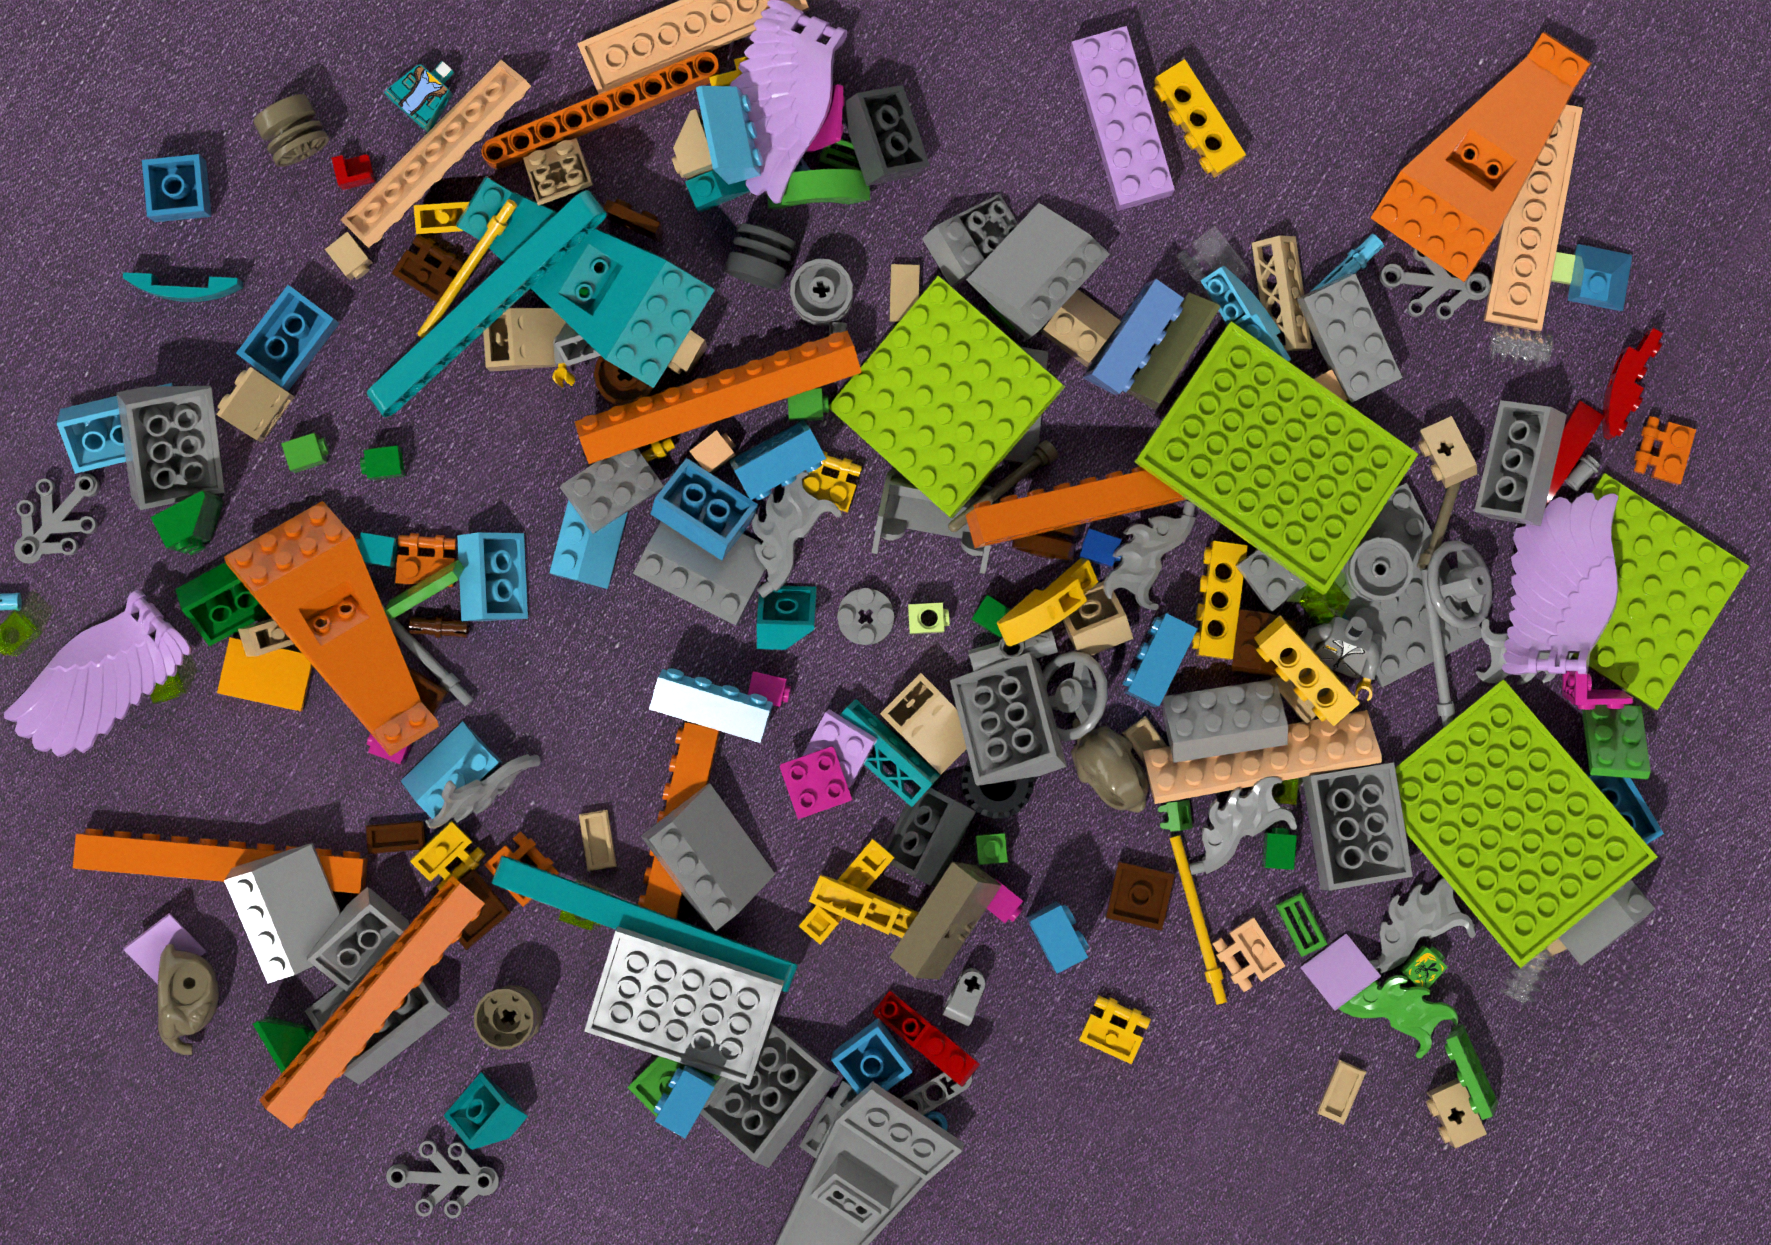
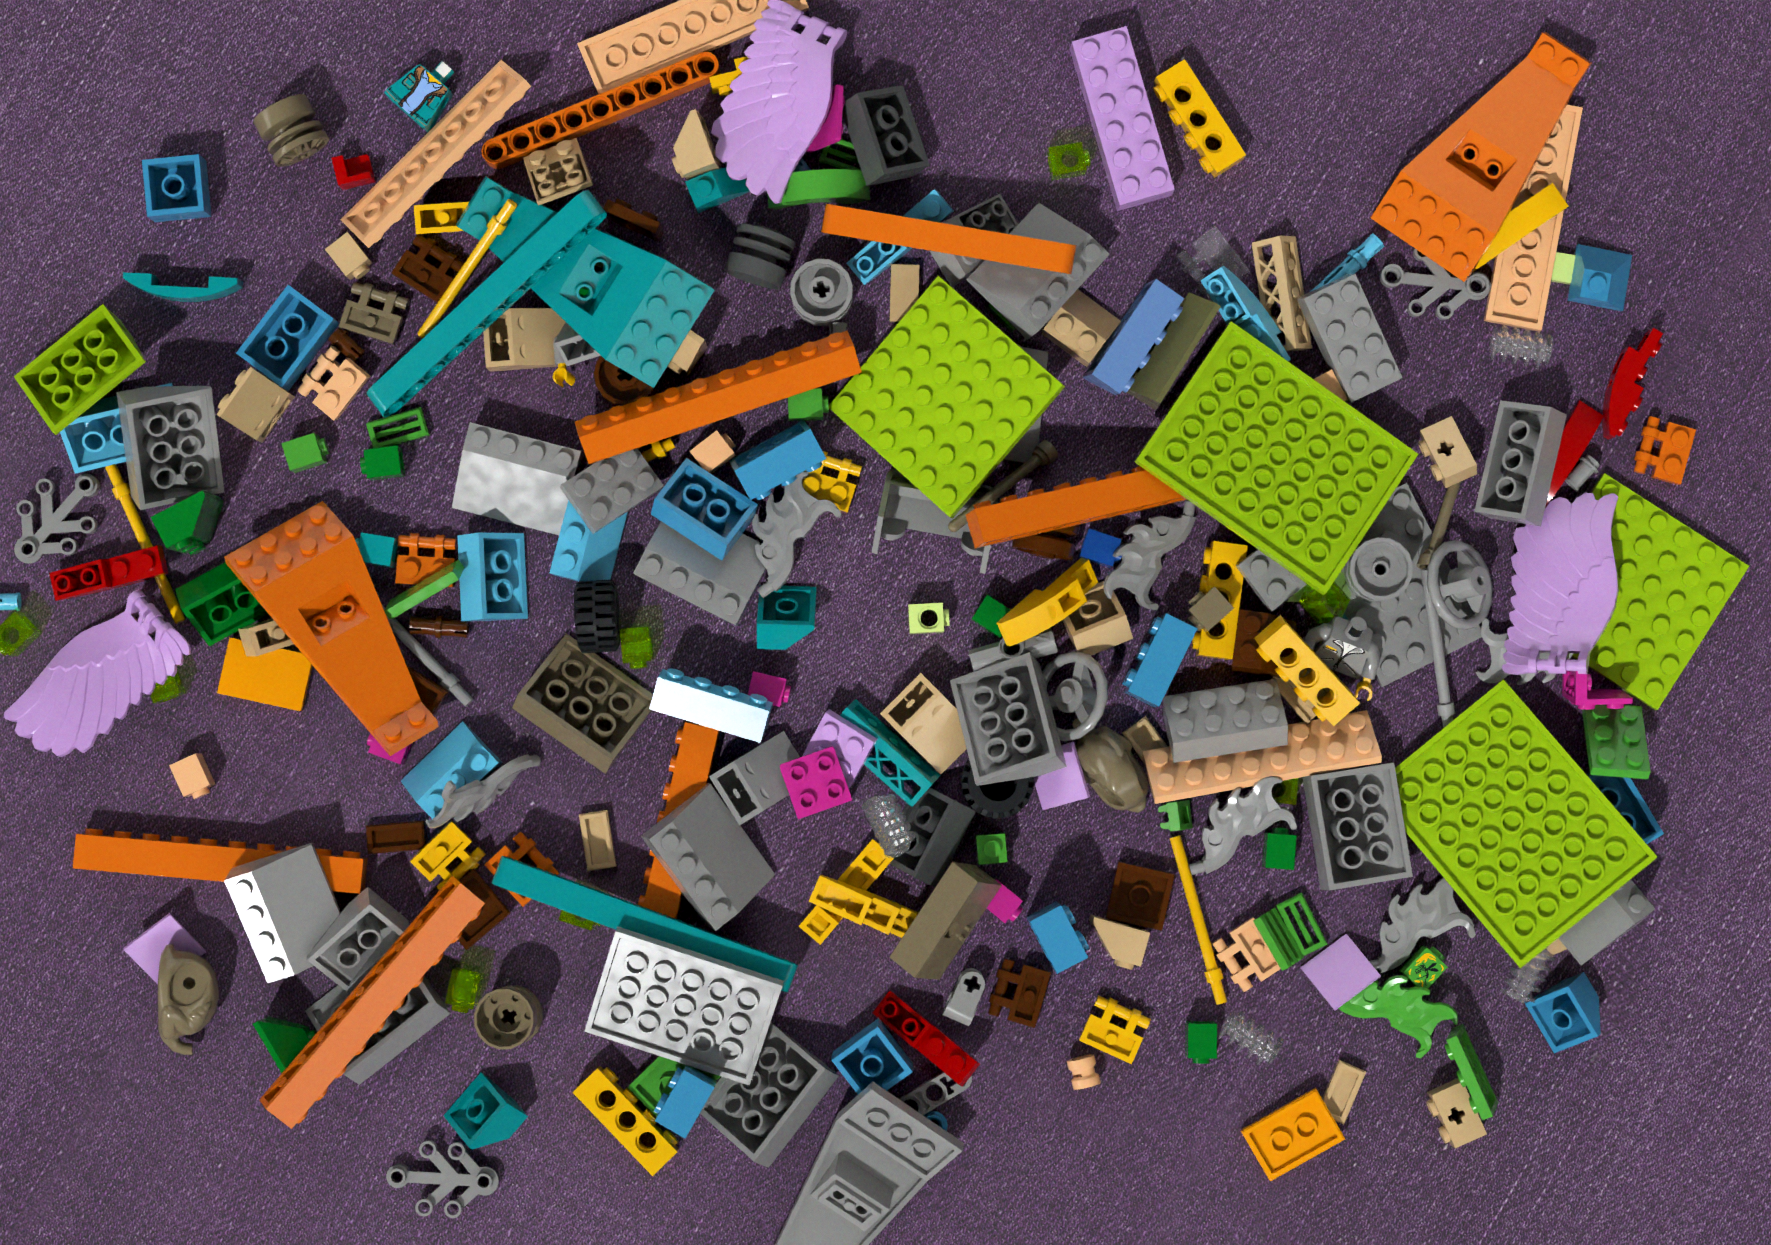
medium azure slope [696,86,763,185] -> none
light grey hinge [799,1081,858,1158] -> none
light grey plate [837,588,894,645] -> none
none -> lime slope [14,304,146,435]
none -> red slope [49,545,169,601]
none -> yellow bar [105,464,185,624]
none -> light nougat brick [169,753,216,799]
none -> light nougat plate [298,346,371,421]
none -> reddish brown pin [328,328,365,363]
none -> dark tan plate [339,282,409,345]
none -> bright green tile [366,407,430,449]
none -> clear neon green brick [445,967,484,1013]
none -> slope [452,422,584,536]
none -> dark tan slope [512,633,653,774]
none -> yellow brick [572,1066,679,1176]
none -> black tyre [574,579,621,653]
none -> clear neon green brick [620,627,653,669]
none -> light grey slope [709,731,800,826]
none -> orange beam [821,204,1076,274]
none -> medium azure slope [846,189,954,285]
none -> clear piece [862,794,916,858]
none -> reddish brown plate [988,958,1051,1028]
none -> lavender piece [1034,742,1090,810]
none -> clear neon green brick [1047,142,1091,181]
none -> light nougat wheel [1067,1054,1101,1090]
none -> tan slope [1089,914,1150,970]
none -> green brick [1185,1021,1217,1064]
none -> dark tan brick [1187,587,1234,632]
none -> clear piece [1218,1009,1284,1066]
none -> light orange tile [1241,1087,1345,1181]
none -> bright green tile [1253,908,1304,971]
none -> yellow slope [1473,183,1569,272]
none -> dark azure slope [1525,972,1601,1053]

